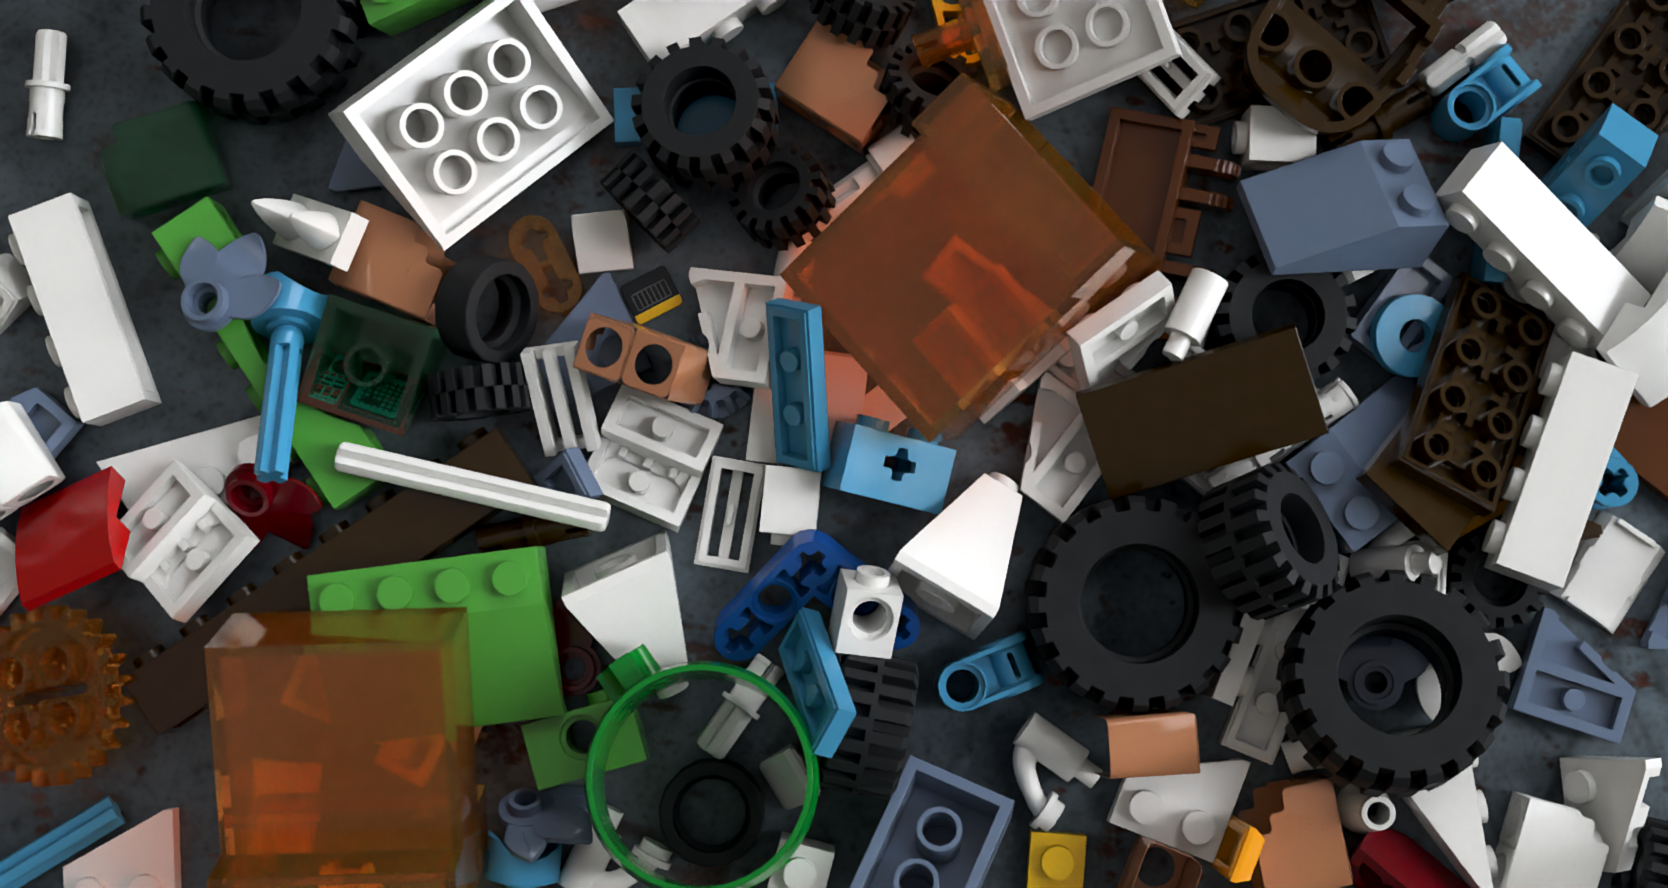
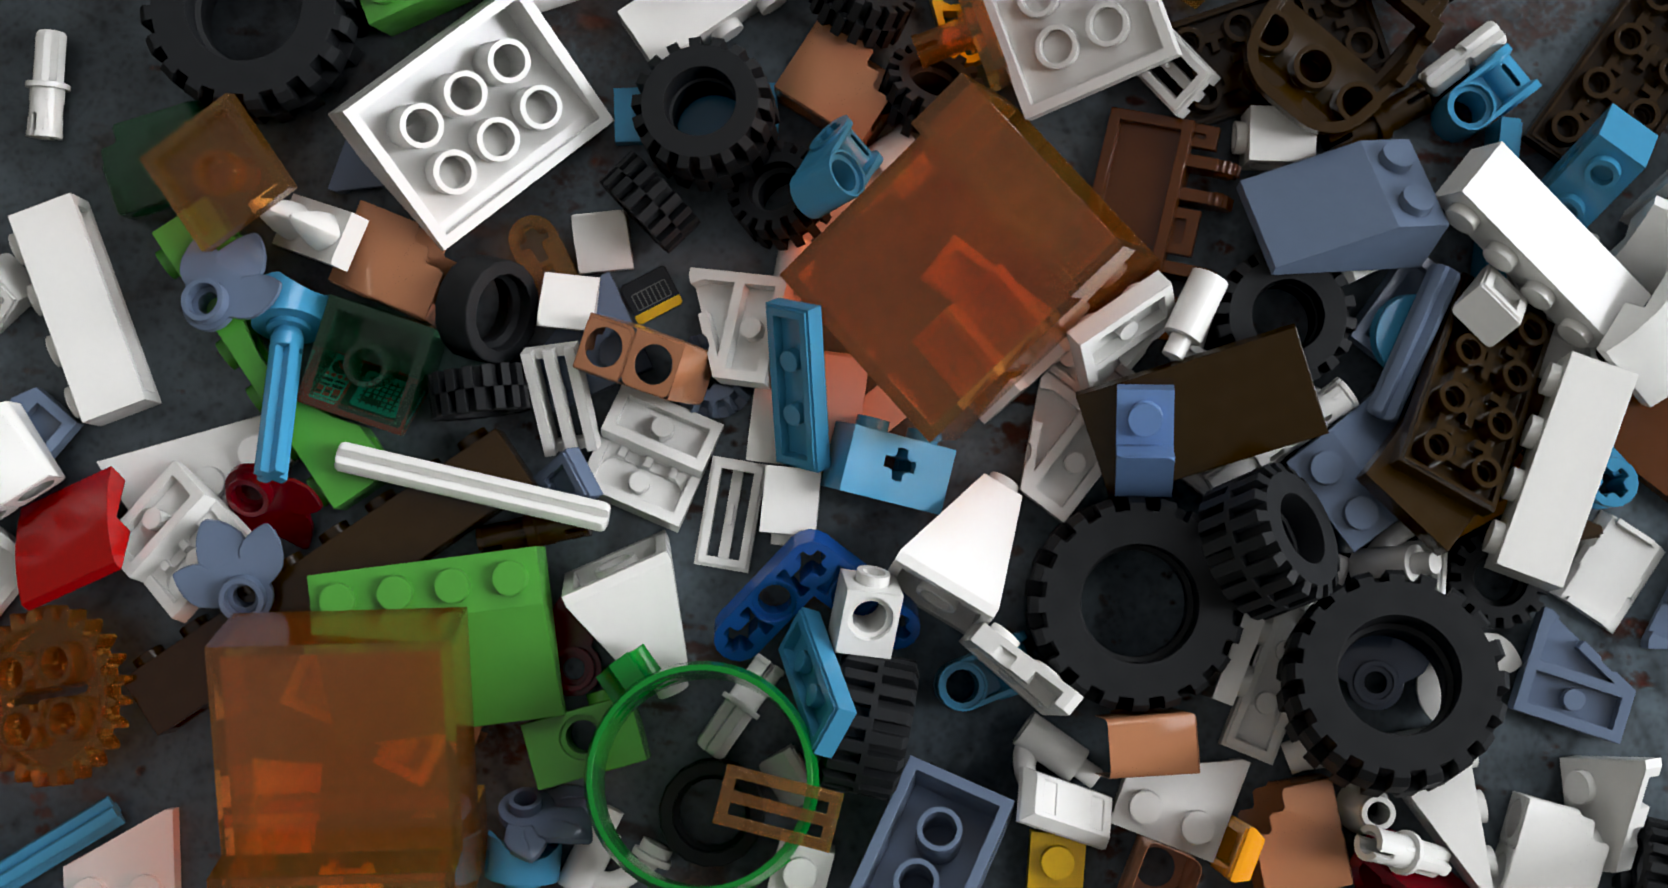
none -> clear orange tile [139,93,298,252]
none -> sand blue plate [173,519,284,624]
none -> white slope [536,272,600,332]
none -> clear orange tile [712,764,844,853]
none -> dark azure piece [790,115,884,219]
none -> white wing [958,622,1084,716]
none -> white tile [1016,766,1112,850]
none -> medium blue slope [1115,384,1175,497]
none -> white axle [1354,824,1452,878]
none -> sand blue axle [1367,264,1461,422]
none -> white slope [1452,264,1528,347]

